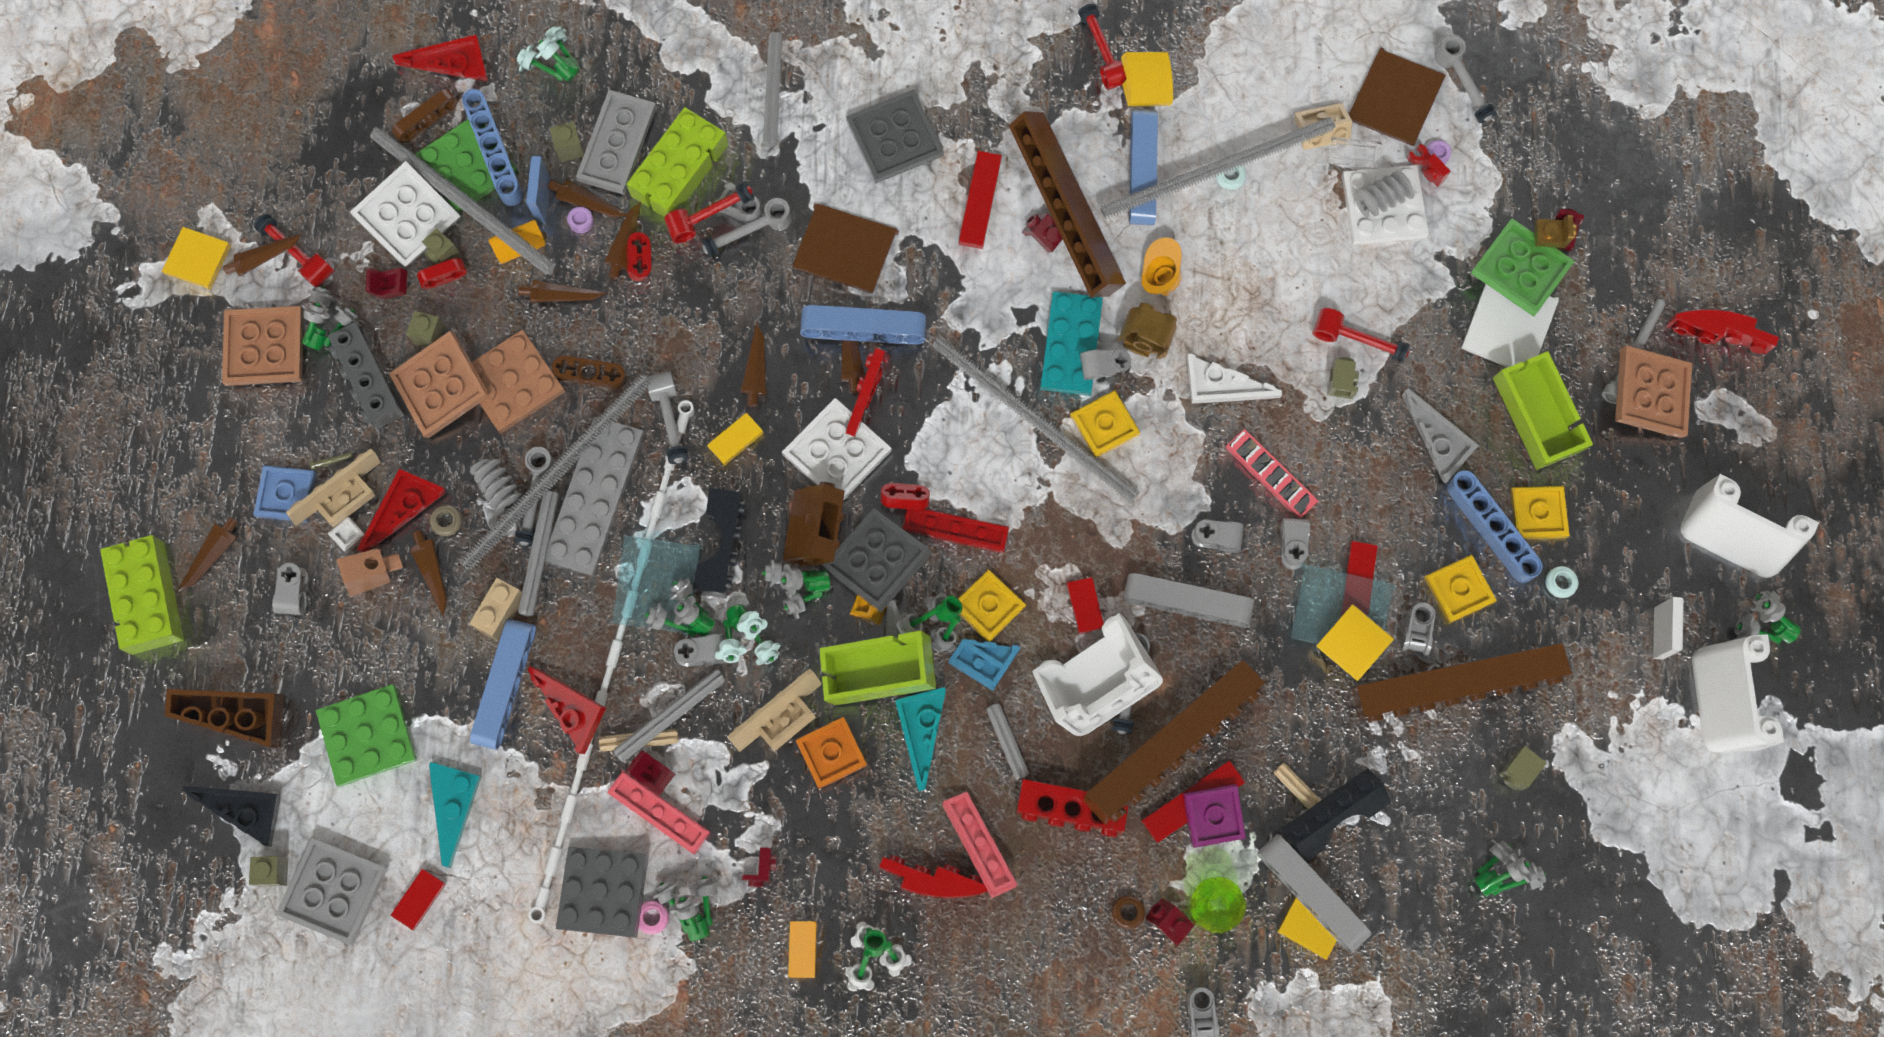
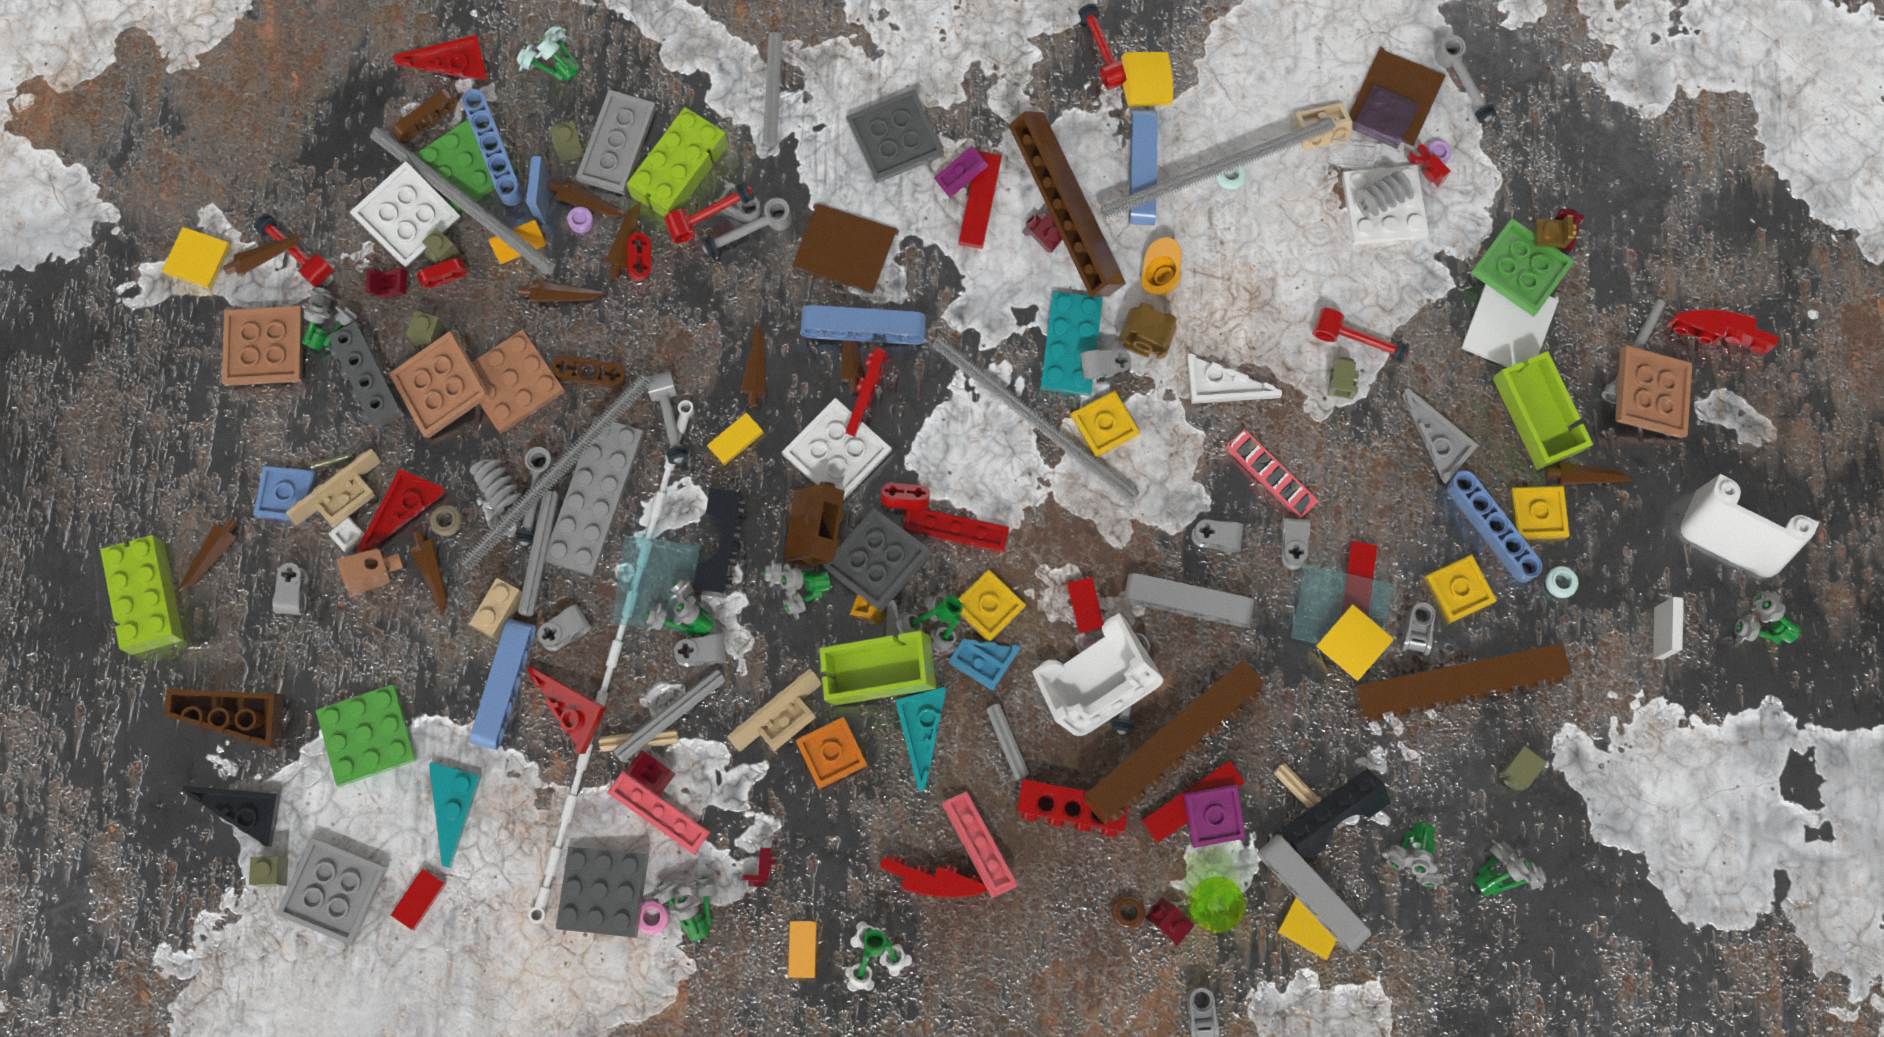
light aqua plant [715,604,780,665] -> none
white windscreen [1692,634,1784,753] -> none
none -> light grey piece [537,605,591,651]
none -> magenta plate [934,146,988,198]
none -> clear purple plate [1352,85,1420,149]
none -> light grey plant [1382,822,1444,888]
none -> reddish brown bar [1545,461,1636,485]

